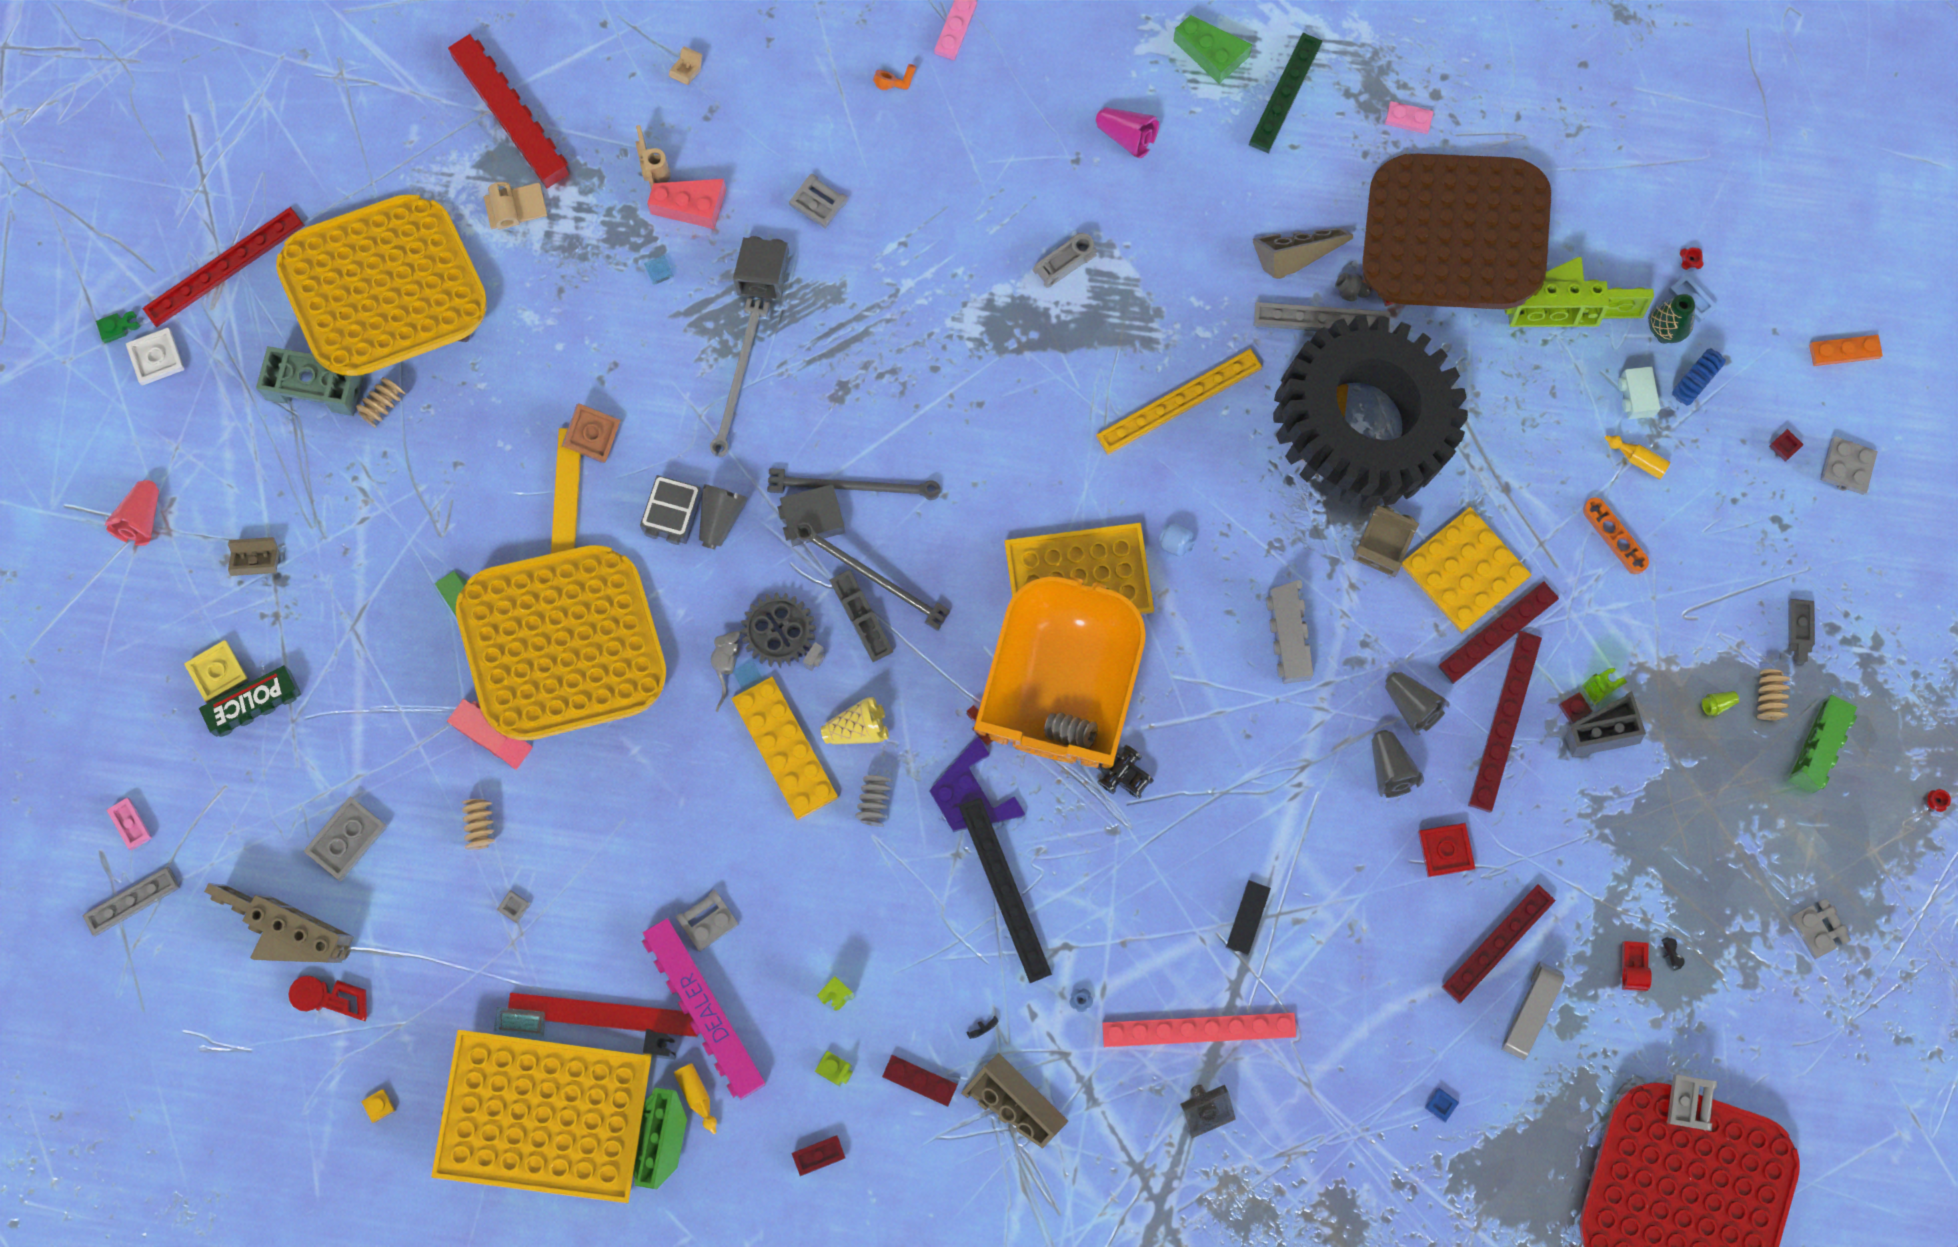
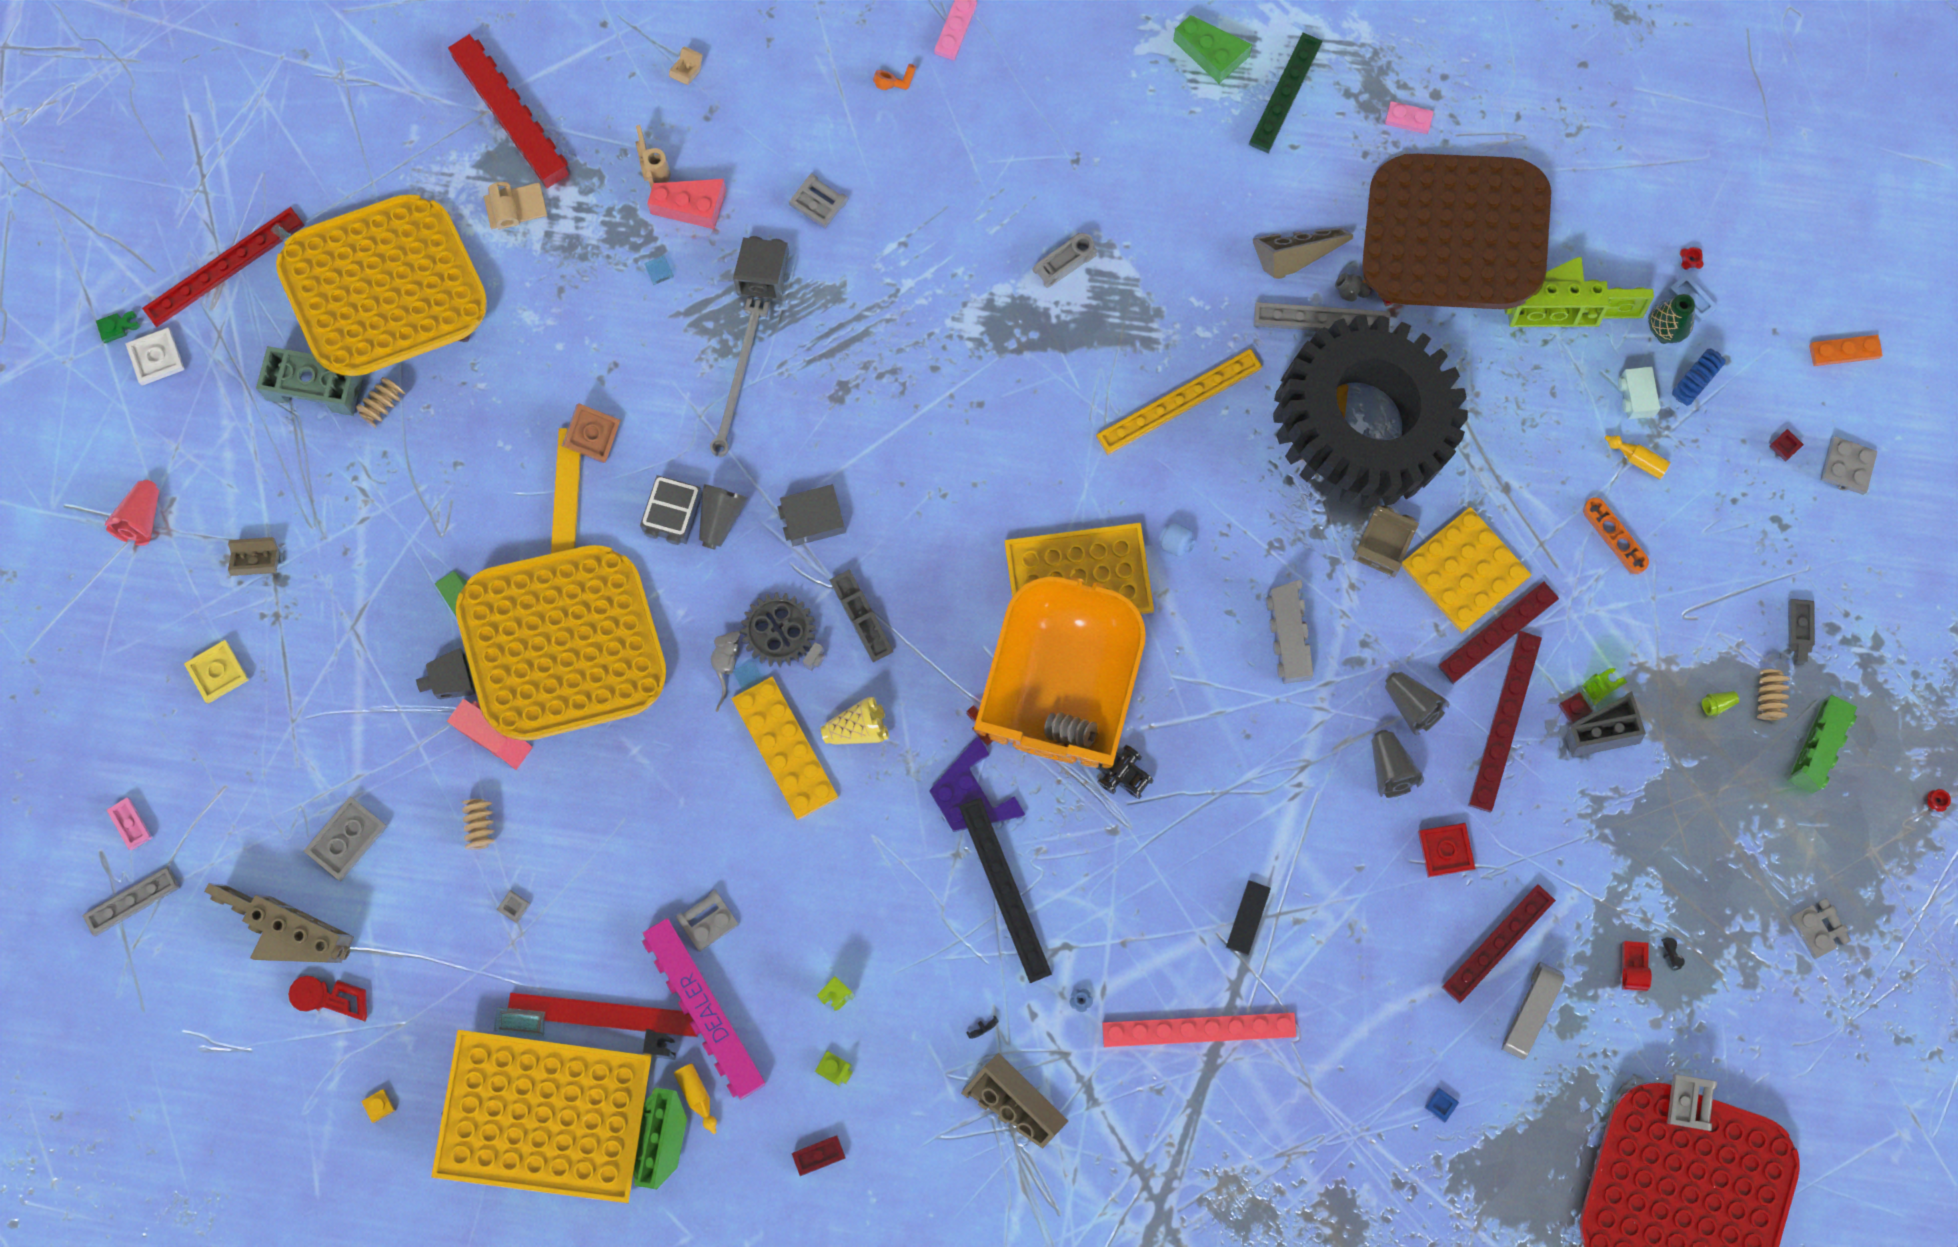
dark green brick [199,665,301,737] -> none
dark grey hinge [767,468,940,500] -> none
dark grey hinge [794,522,950,631] -> none
light grey piece [855,775,893,827] -> none
dark red plate [882,1055,958,1107] -> none
dark pink cone [1096,107,1159,158] -> none
clear smoke tile [1180,1085,1236,1138] -> none
none -> clear light blue tile [271,224,291,242]
none -> dark grey torso [416,648,476,699]

